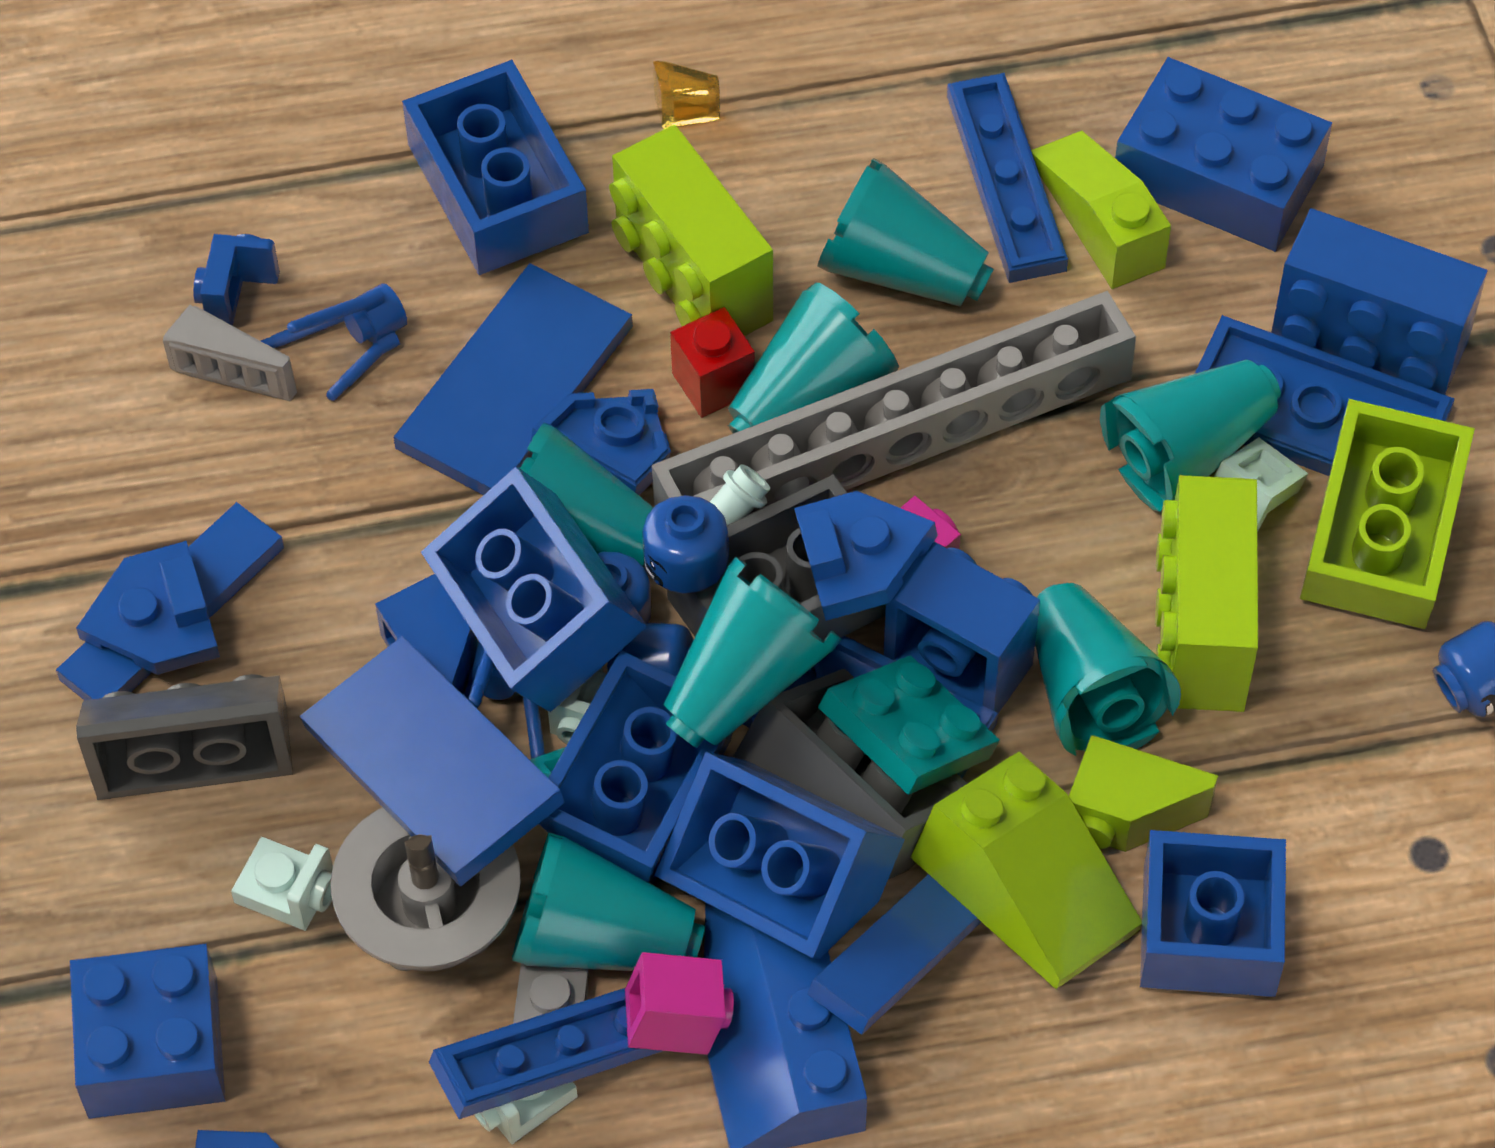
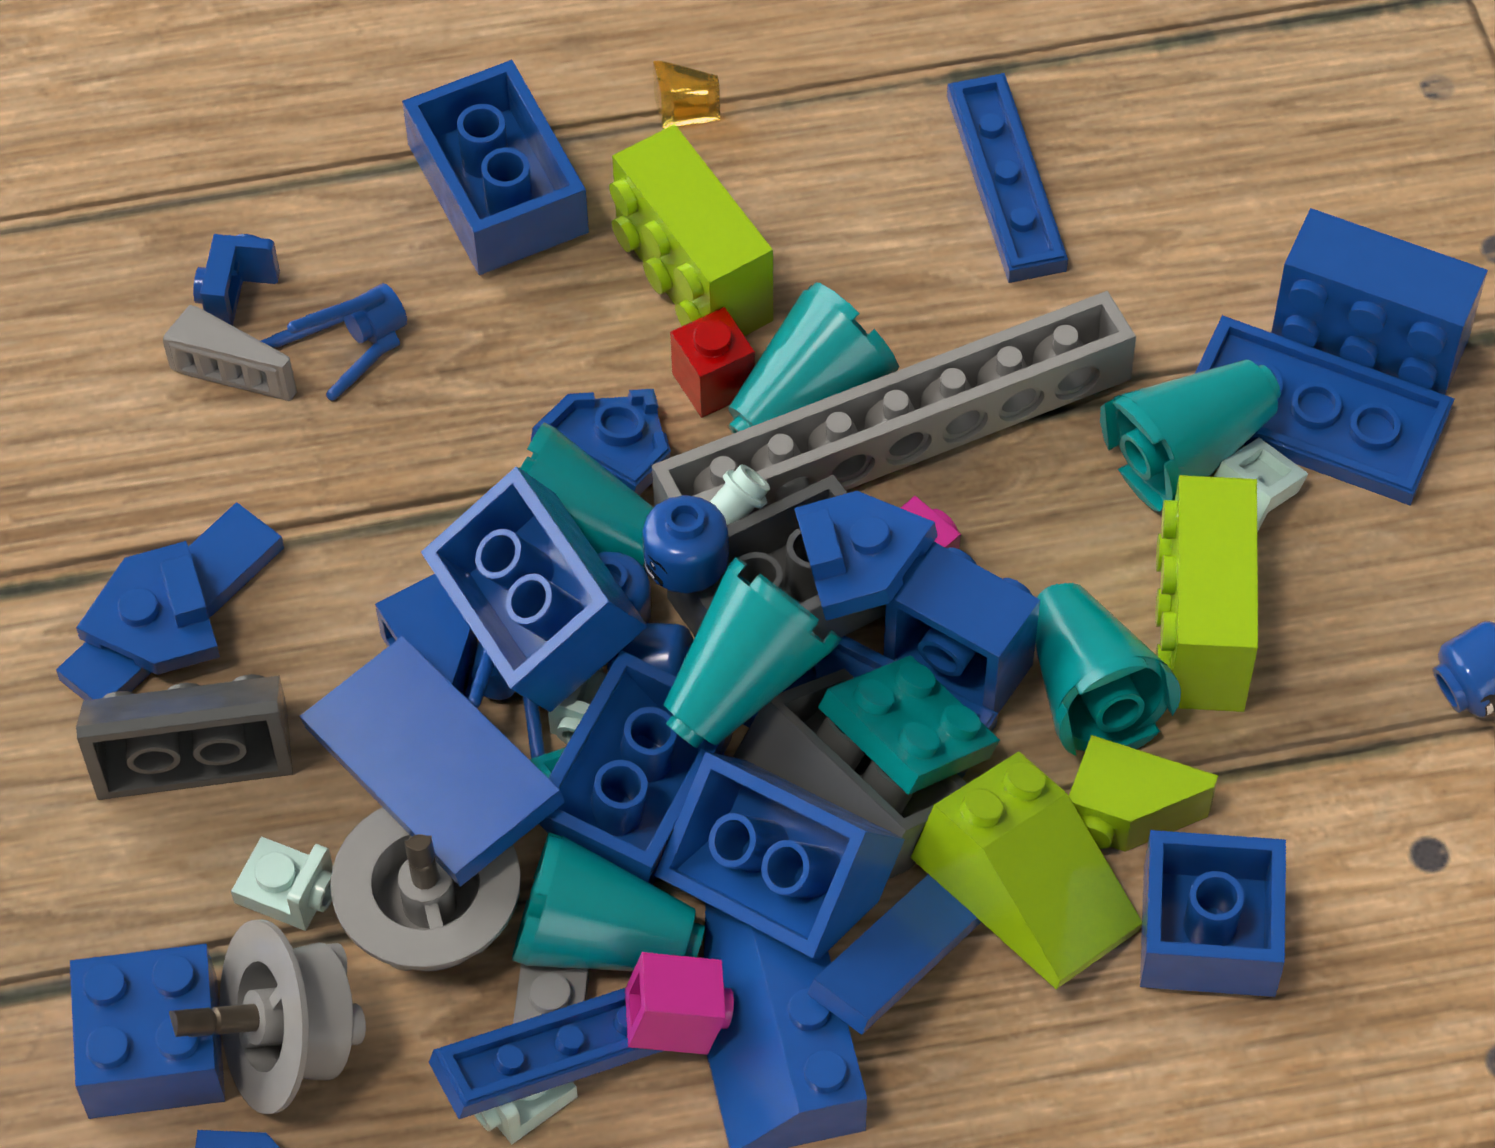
blue tile [393,263,633,495] -> none
teal cone [817,158,994,307] -> none
lime slope [1031,131,1171,289] -> none
blue brick [1115,57,1332,252] -> none
lime brick [1300,399,1475,629] -> none
none -> light grey piece [169,919,366,1114]

